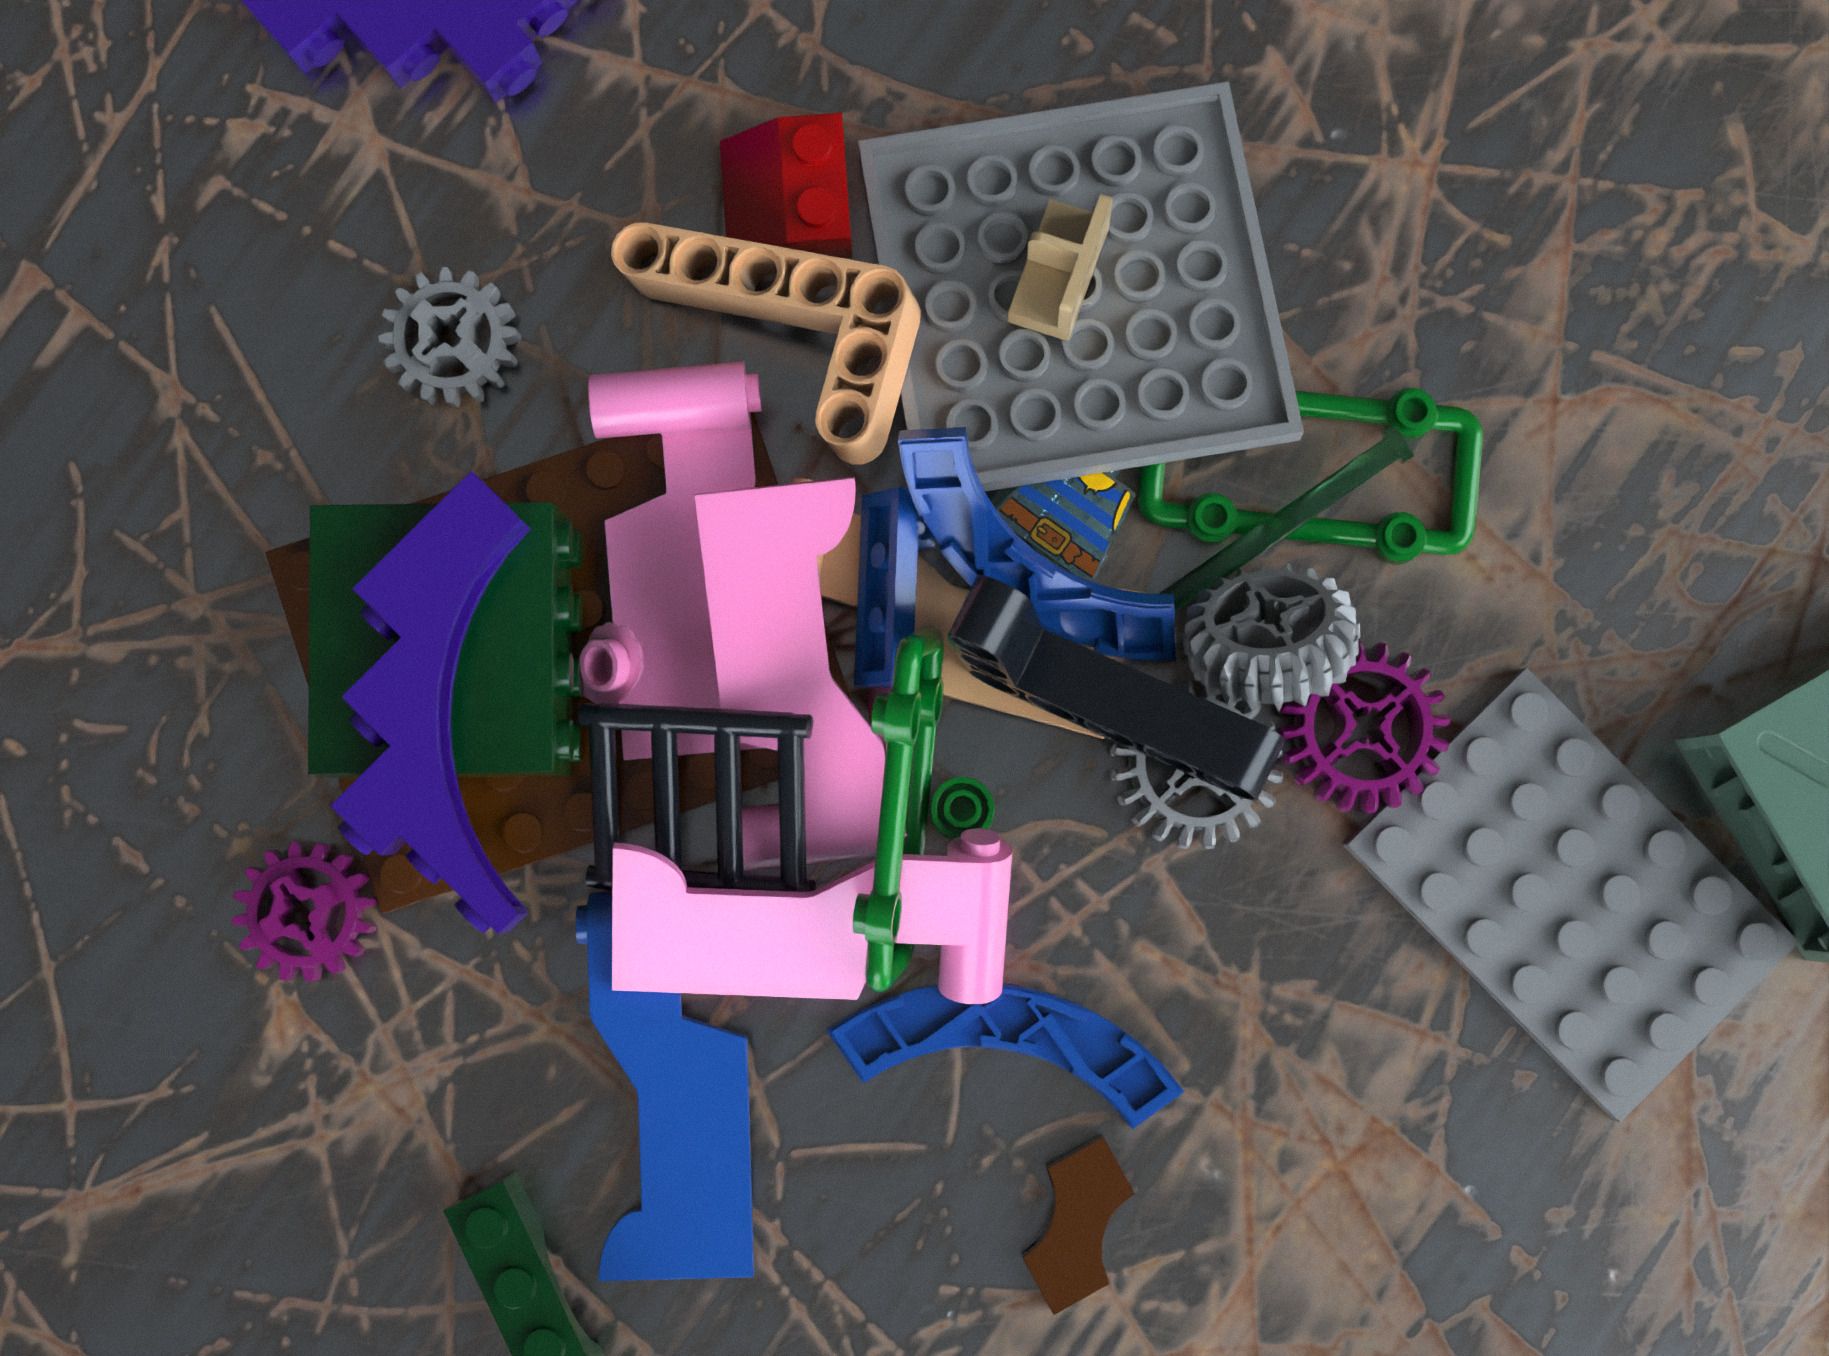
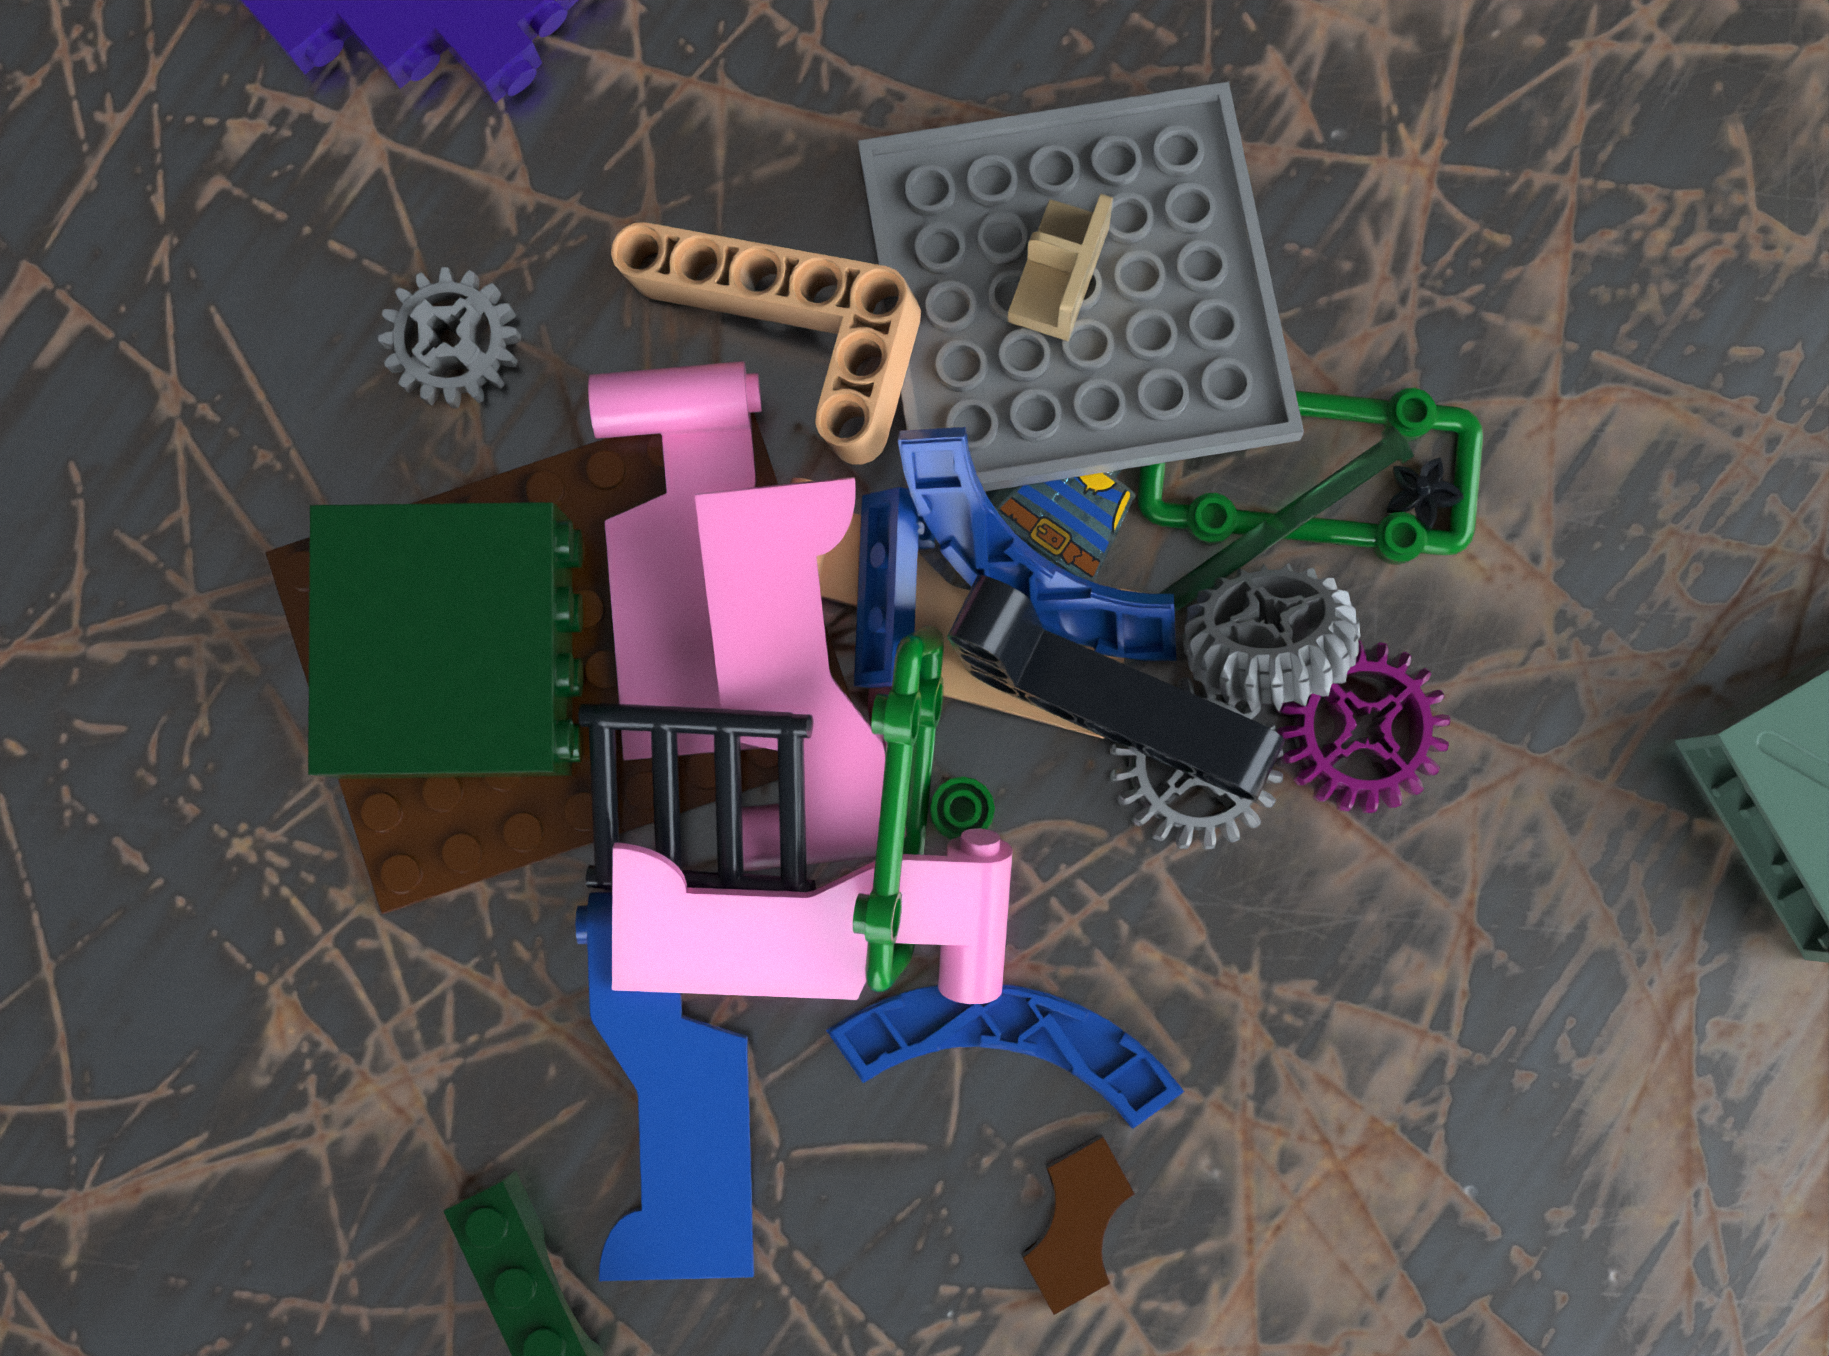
magenta gear [231,842,378,982] -> none
dark purple arch [330,471,531,934] -> none
bright pink animal [580,622,644,704] -> none
red slope [719,113,853,258] -> none
light grey plate [1343,668,1799,1122] -> none
none -> black plant [1387,457,1464,531]

